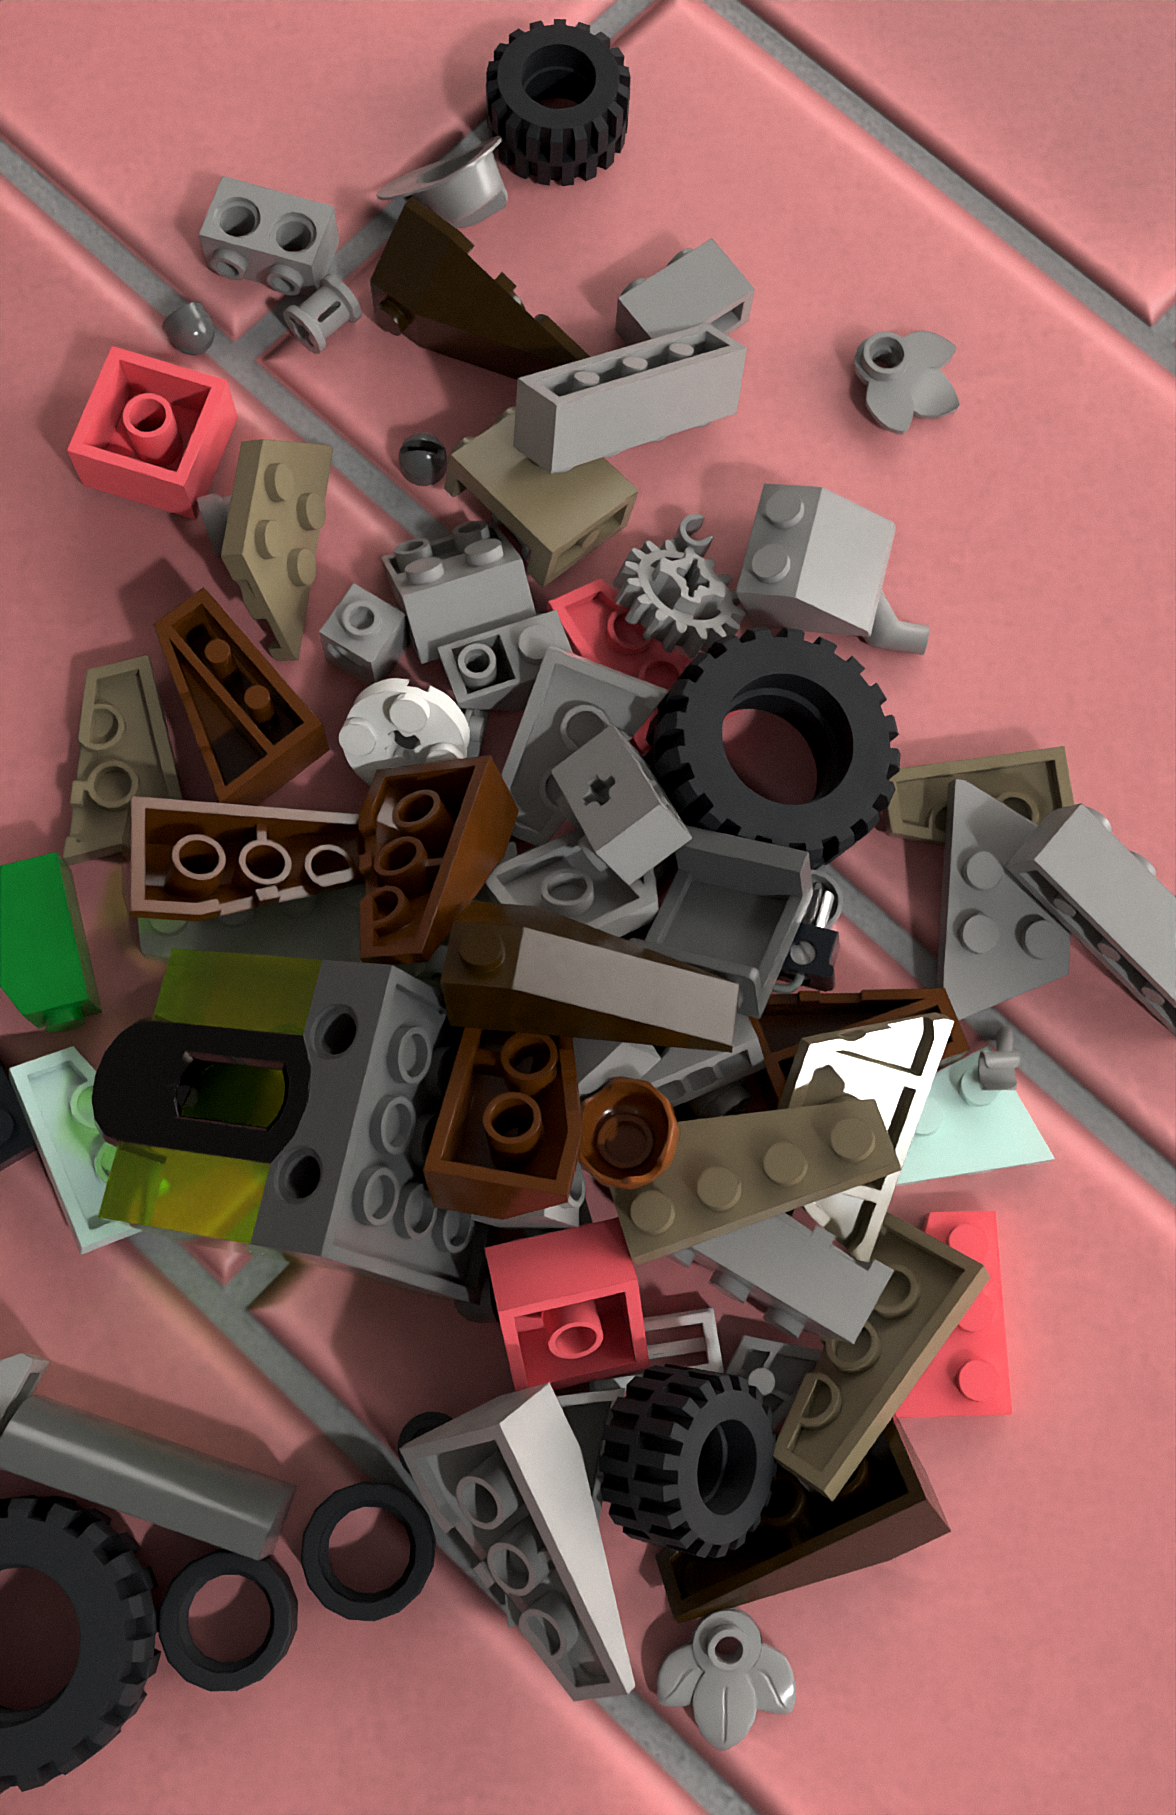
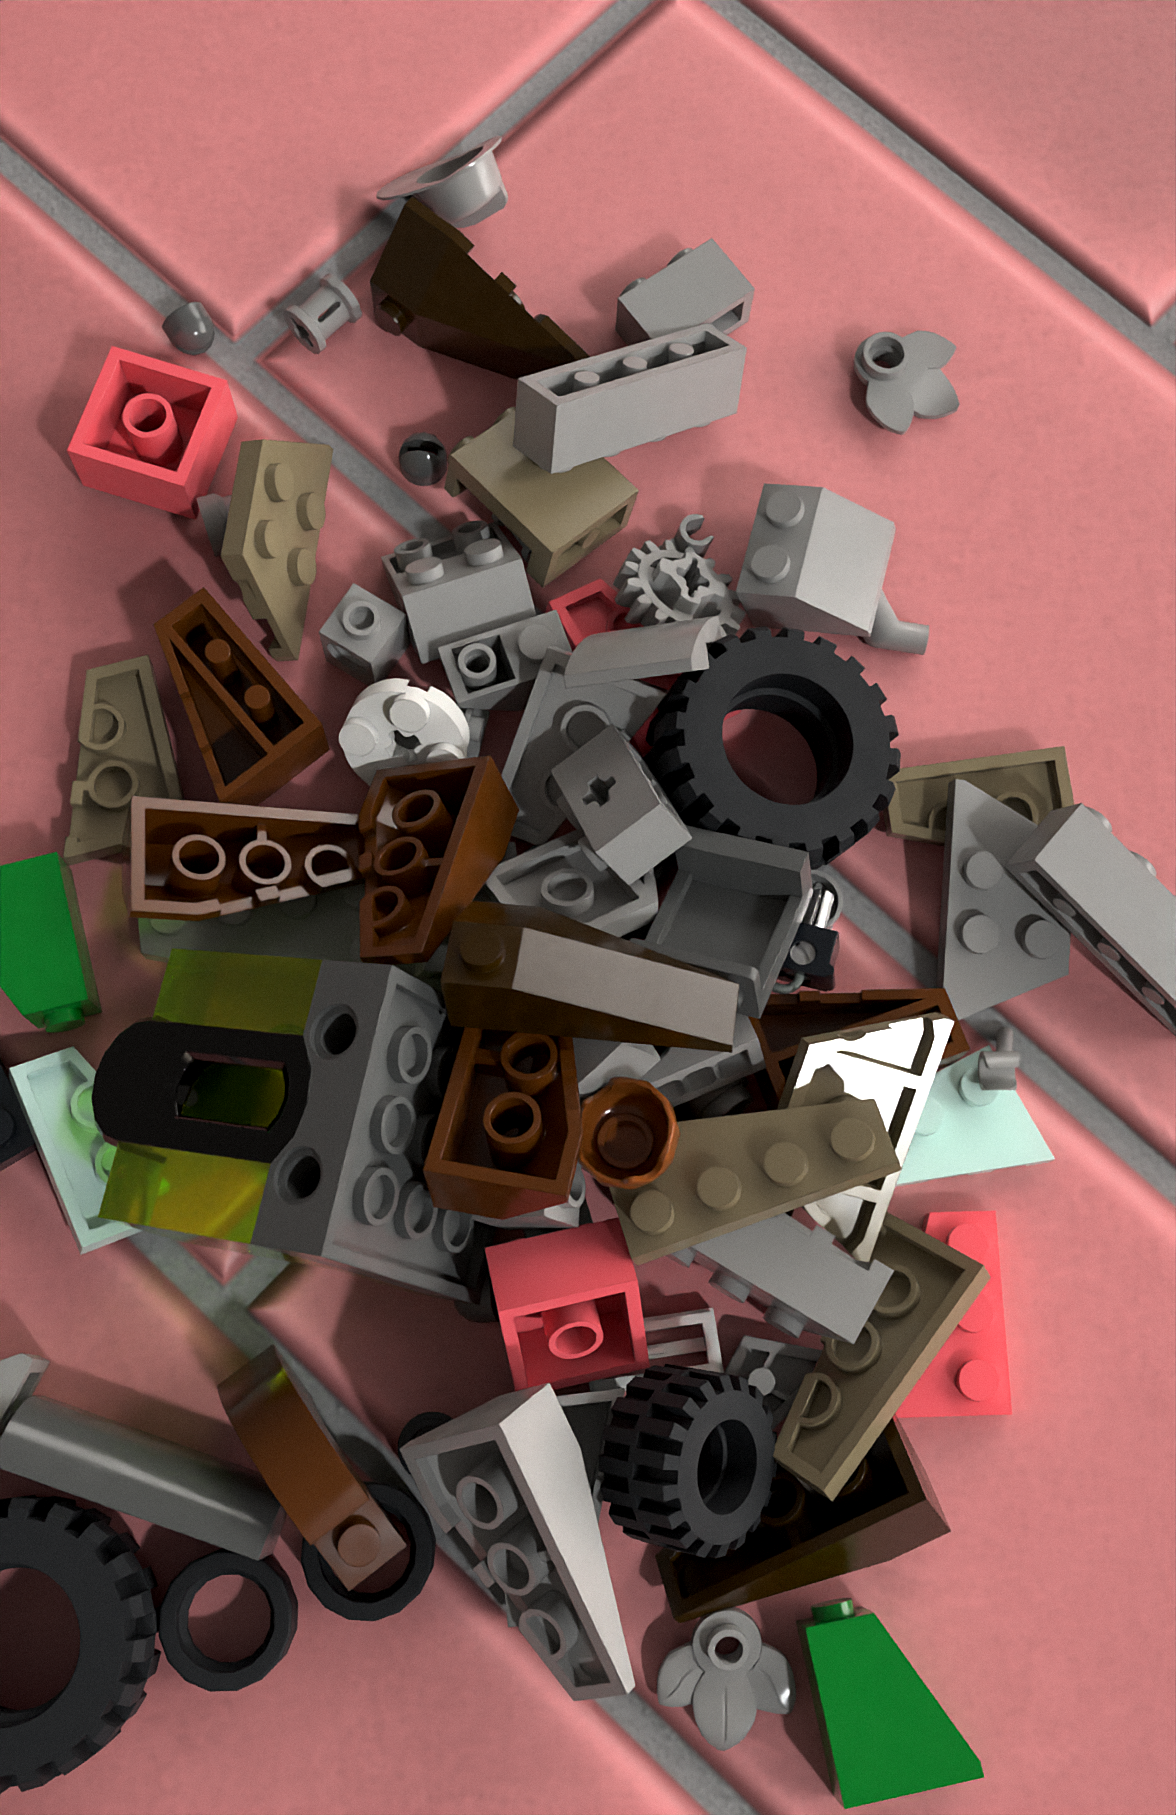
light grey brick [199,176,339,297] -> none
black tyre [486,19,631,186] -> none
none -> reddish brown arch [217,1344,407,1591]
none -> light grey slope [563,616,721,689]
none -> green slope [796,1598,984,1809]

